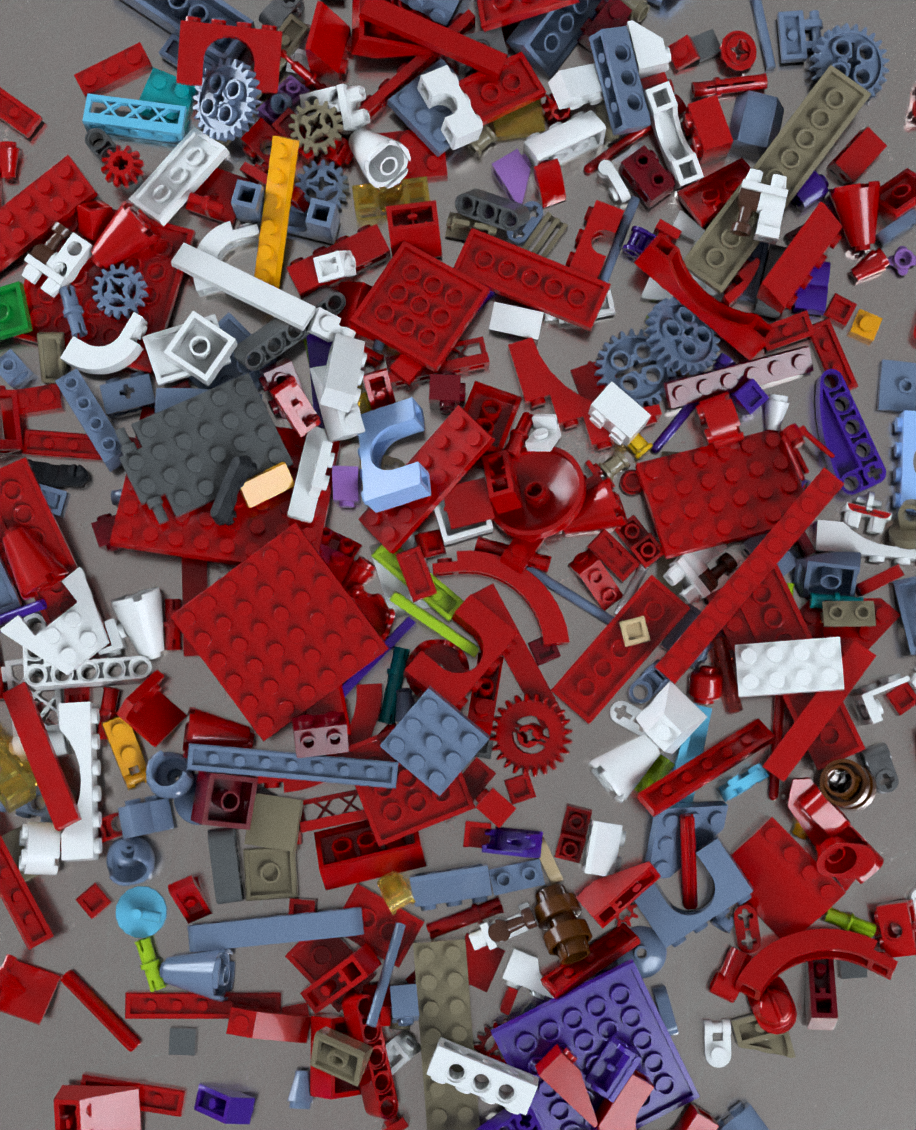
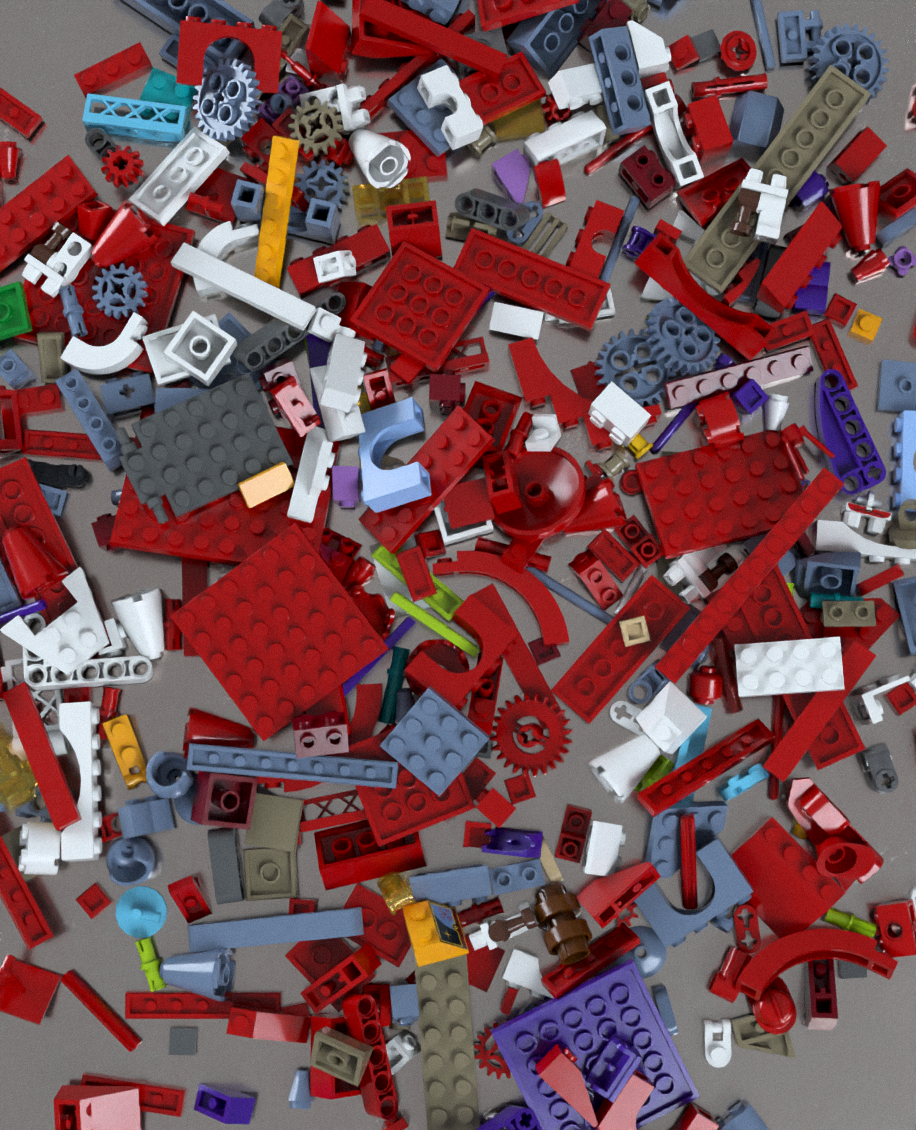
red bracket [117,670,186,747] -> none
black piece [210,455,257,526] -> none
sand blue bar [366,923,406,1028] -> none
white brick [426,1037,539,1115] -> none
white plate [598,160,631,204] -> none
reddish brown piece [820,759,876,811] -> none
none -> light orange slope [402,900,469,967]

